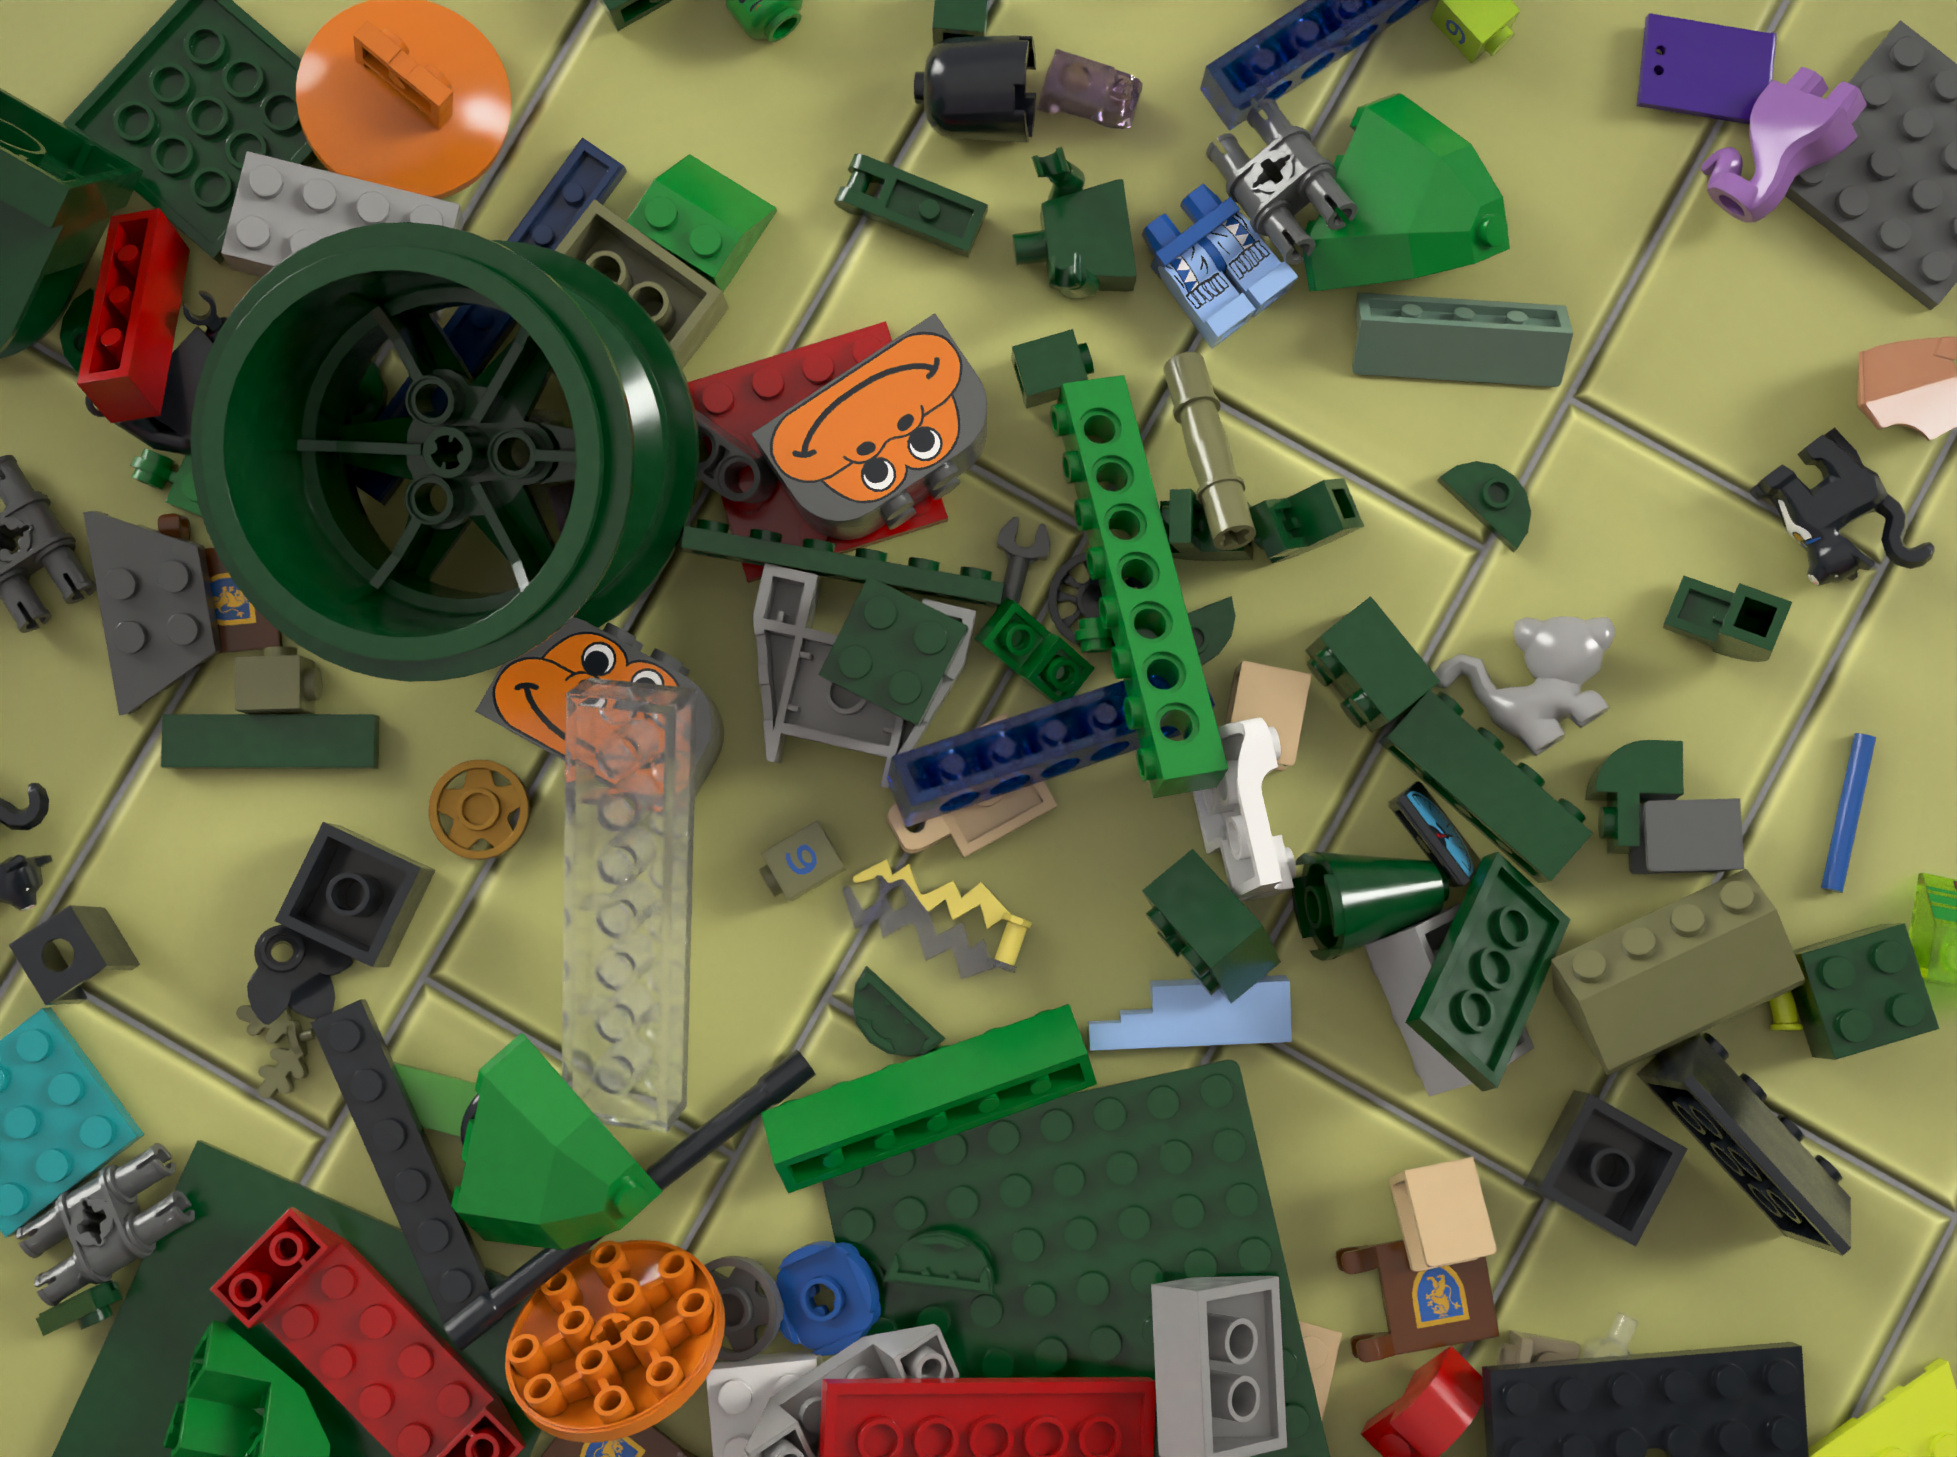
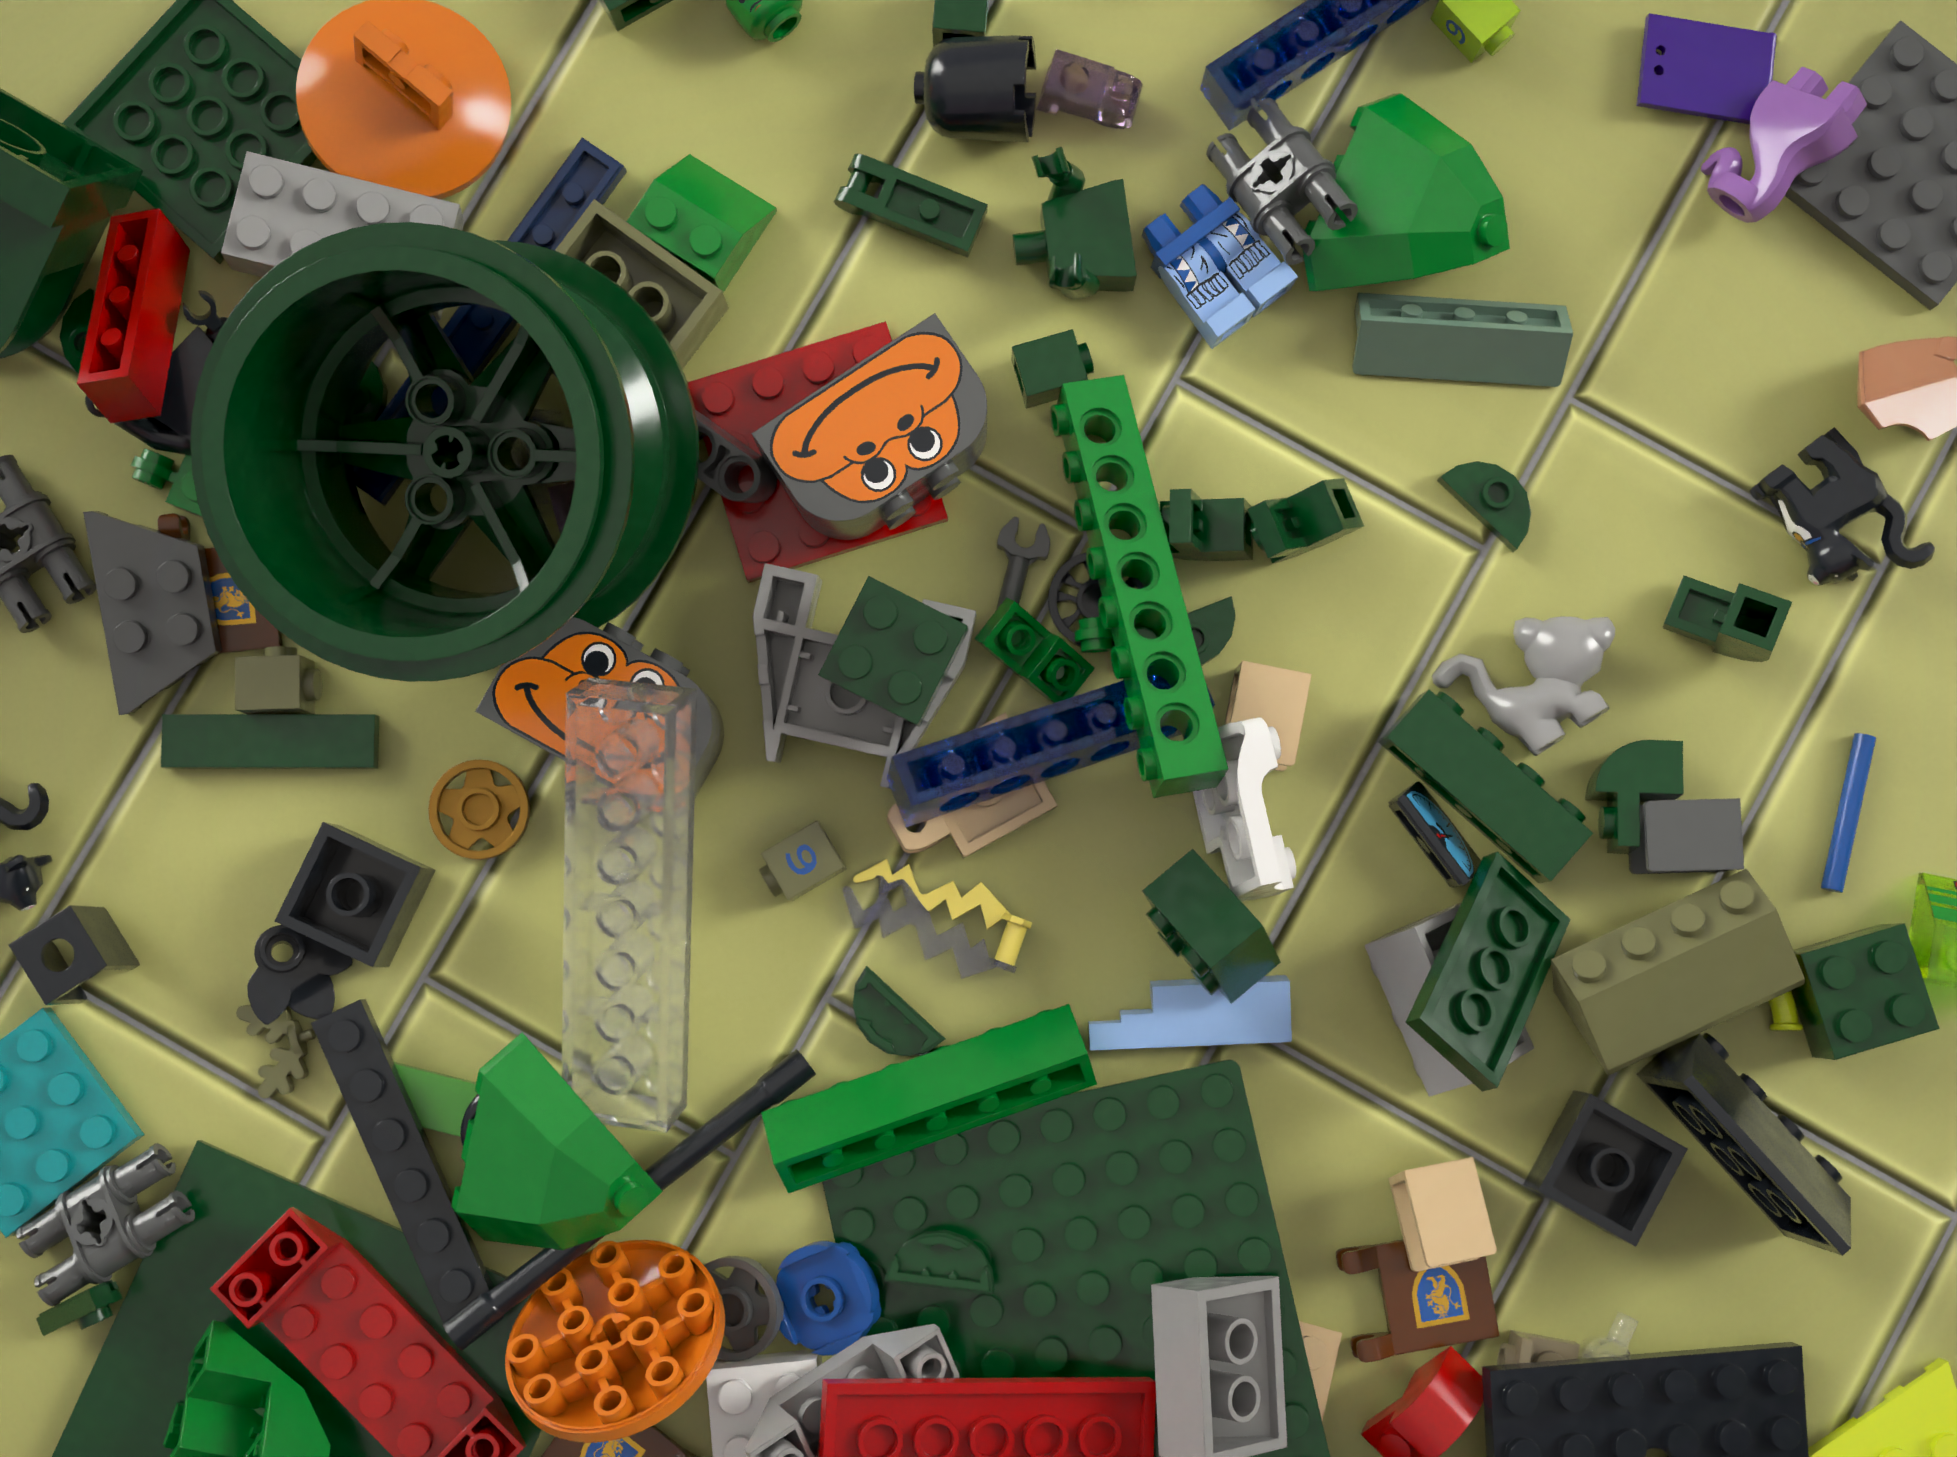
dark green plate [681,519,1004,607] -> none
olive piece [1163,352,1256,550] -> none
dark green cone [1292,852,1449,961] -> none
dark green brick [1305,596,1440,733] -> none

